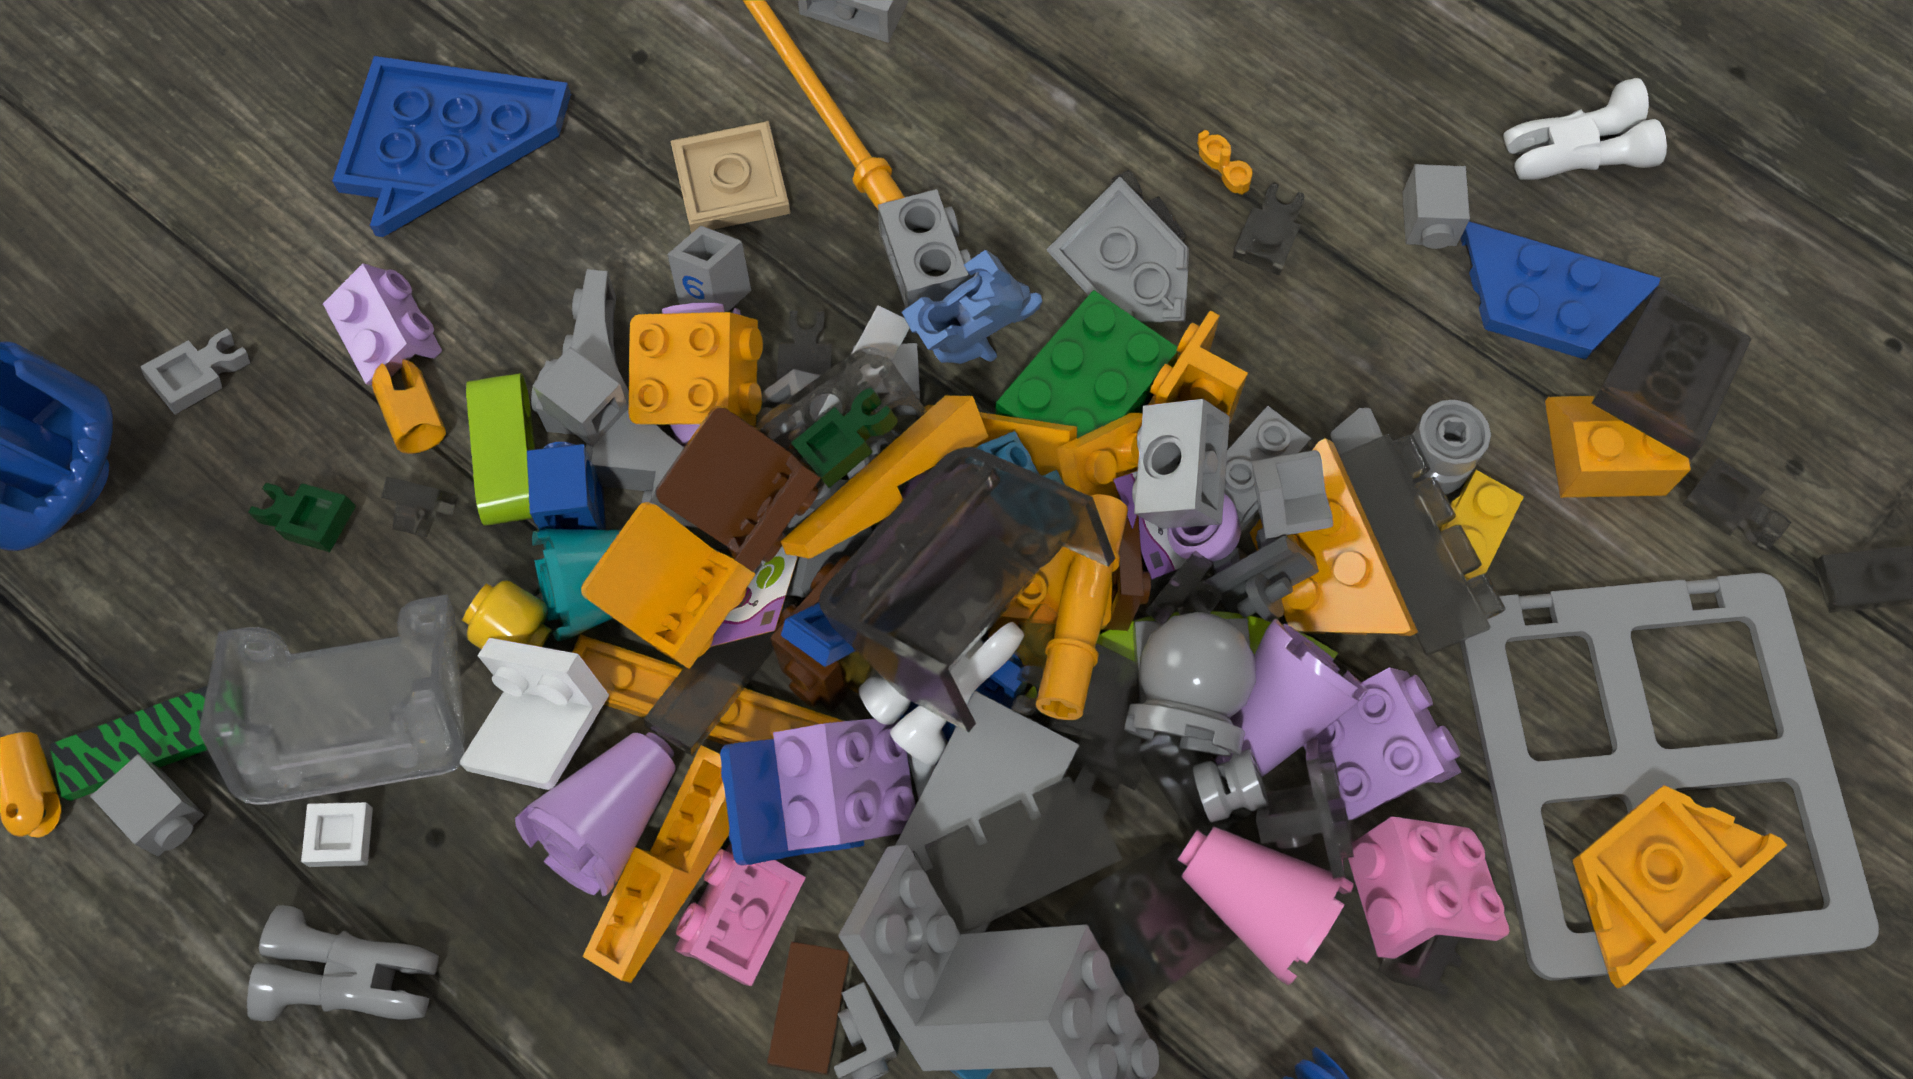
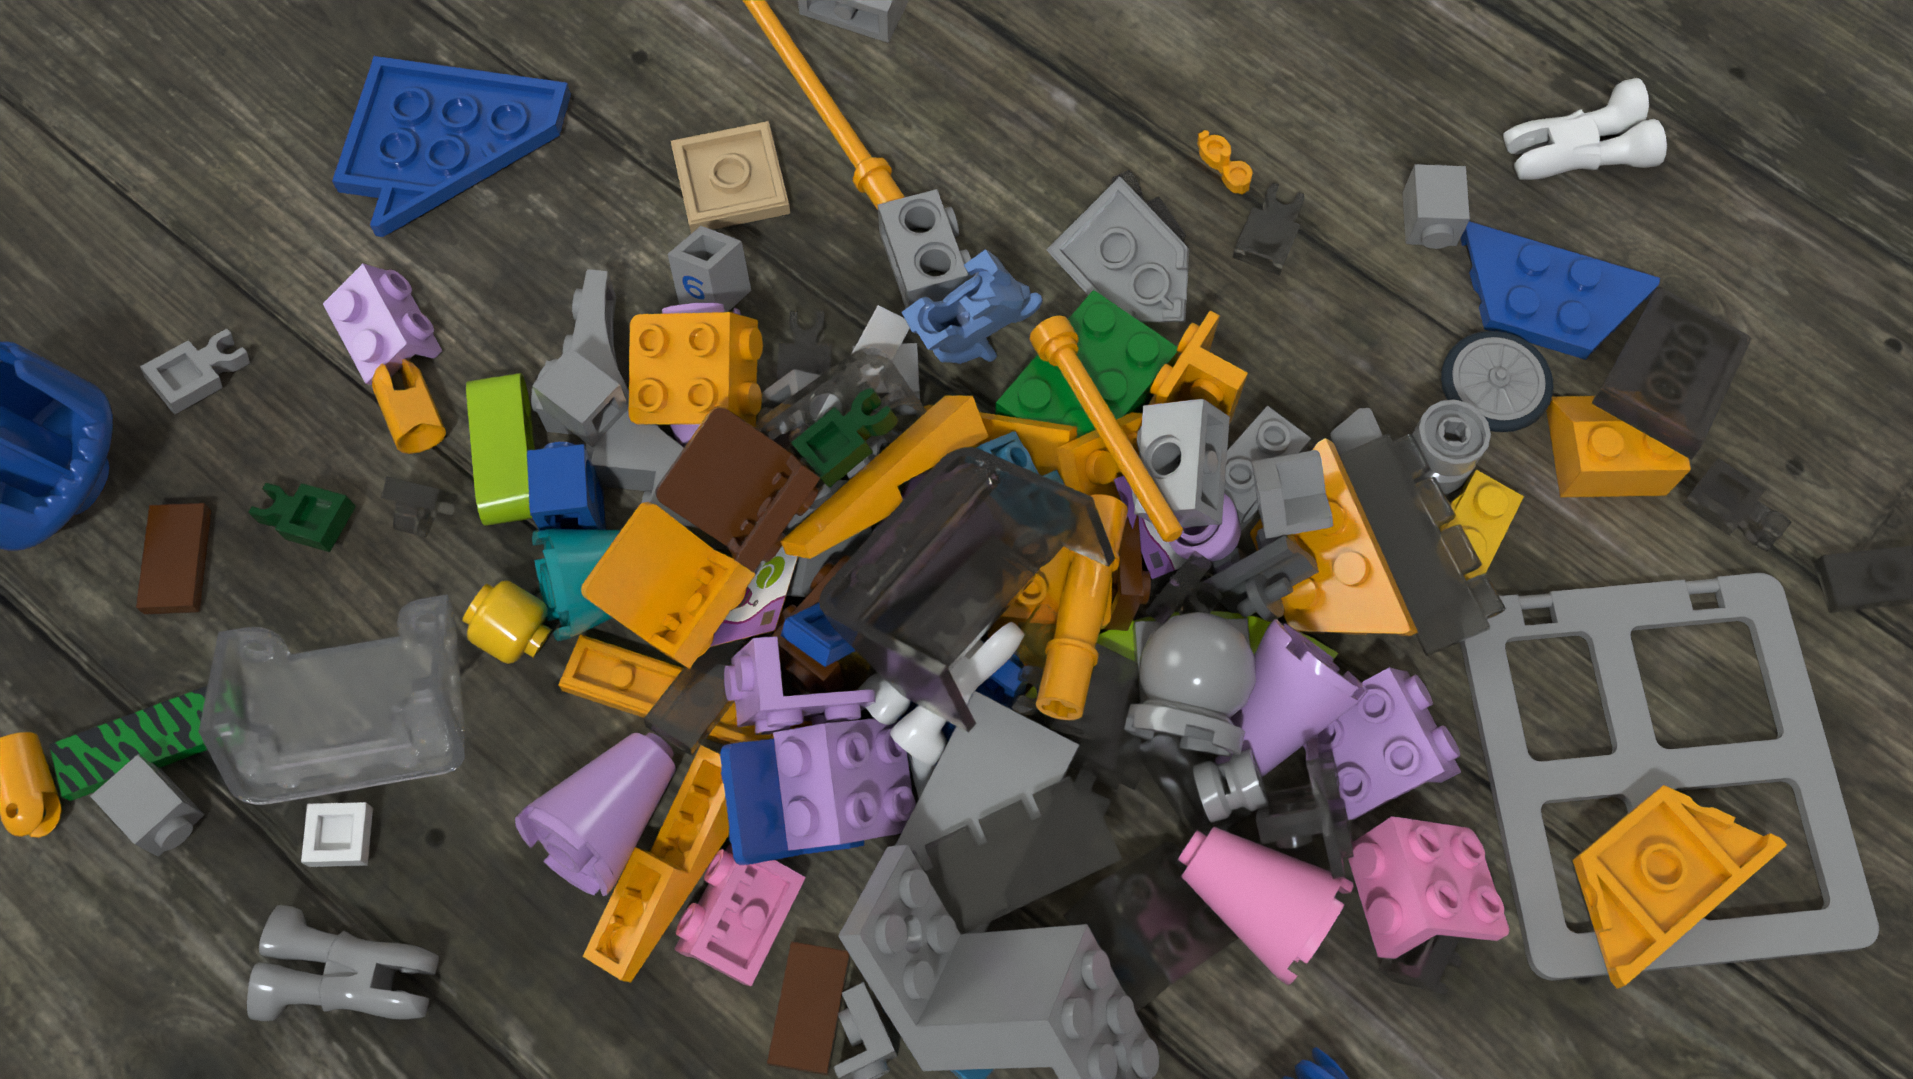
white bracket [460,638,609,790] -> none
none -> reddish brown tile [136,503,211,614]
none -> lavender bracket [724,637,876,735]
none -> light orange piece [1029,315,1183,542]
none -> light grey wheel [1441,331,1554,432]

